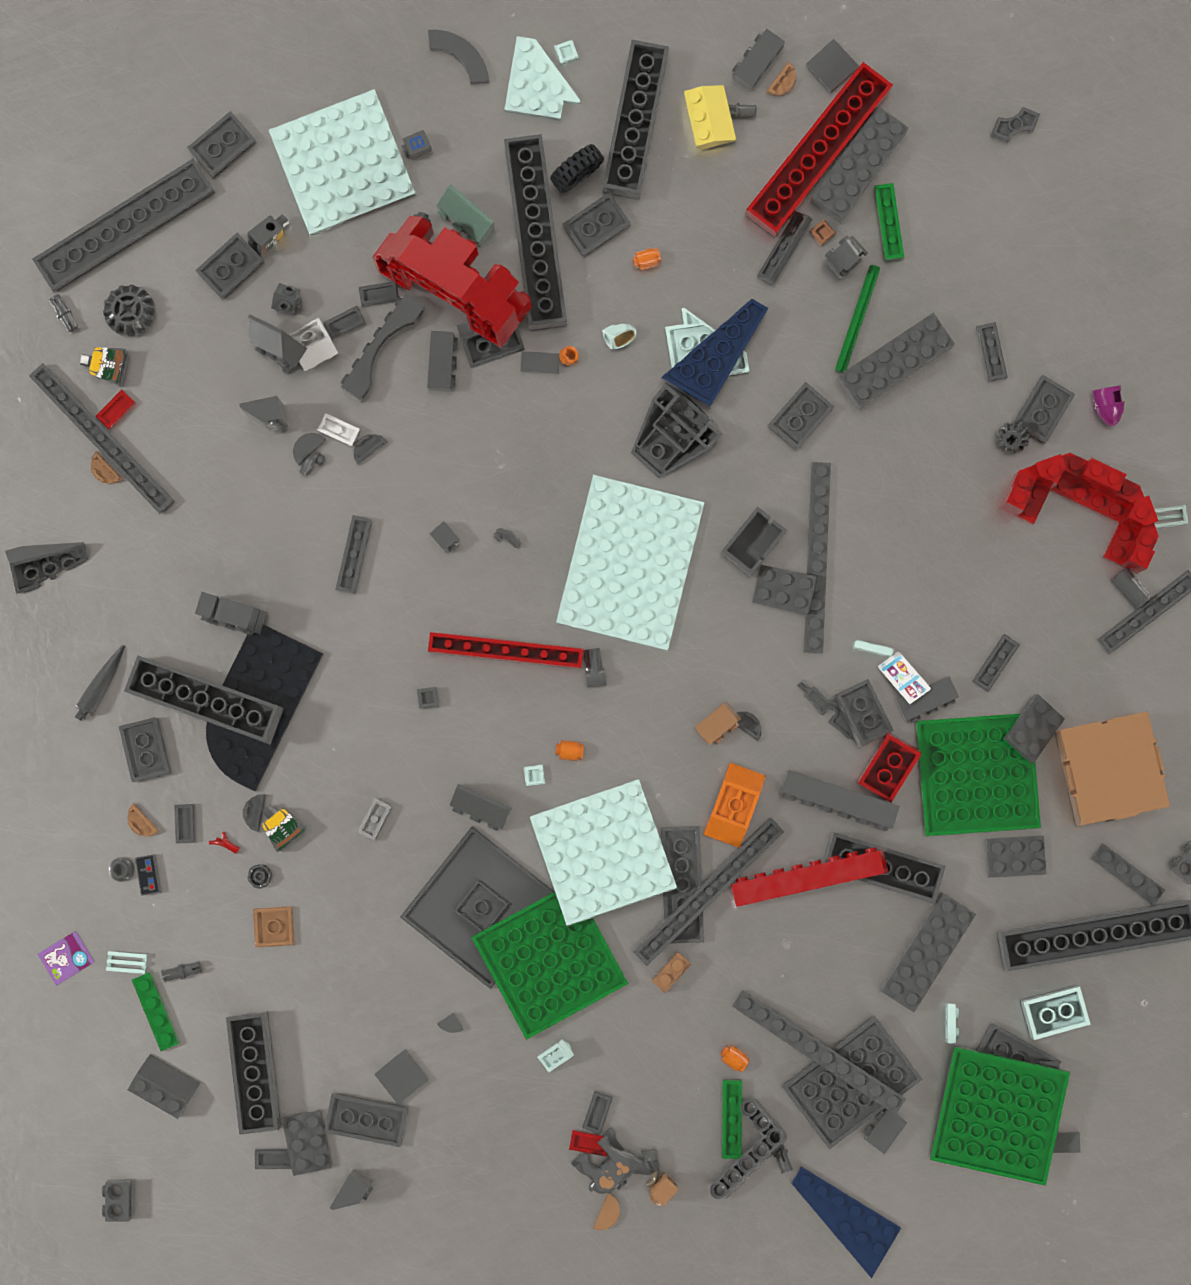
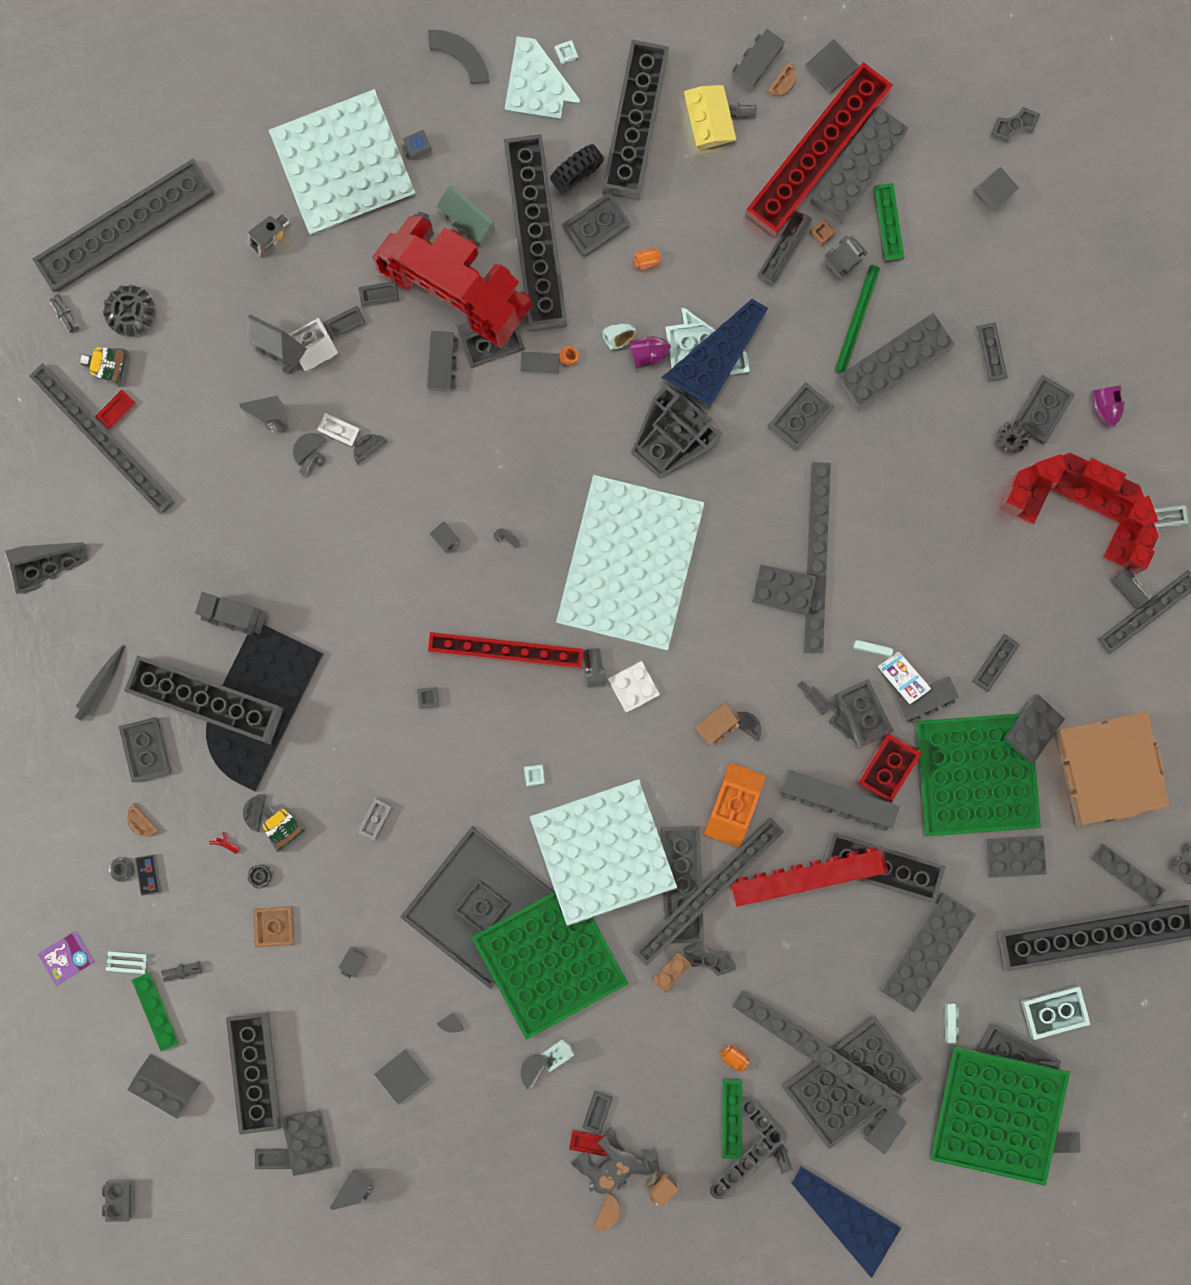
medium nougat tile [91,451,123,484] -> none
dark grey tile [174,804,196,843] -> none
dark grey plate [187,111,256,177] -> none
dark grey plate [195,232,264,299] -> none
dark grey brick [271,283,302,315] -> none
dark grey plate [324,1093,408,1147] -> none
dark grey plate [335,515,372,594] -> none
dark grey arch [341,293,426,402] -> none
dark grey slope [450,784,512,831] -> none
orange brick [555,740,584,761] -> none
dark grey piece [721,506,787,577] -> none
none -> dark grey brick [338,947,368,978]
none -> dark grey tile [521,1055,550,1090]
none -> white plate [608,661,660,713]
none -> magenta helmet [630,336,671,369]
none -> dark grey tile [684,941,736,976]
none -> dark grey head [974,167,1019,211]

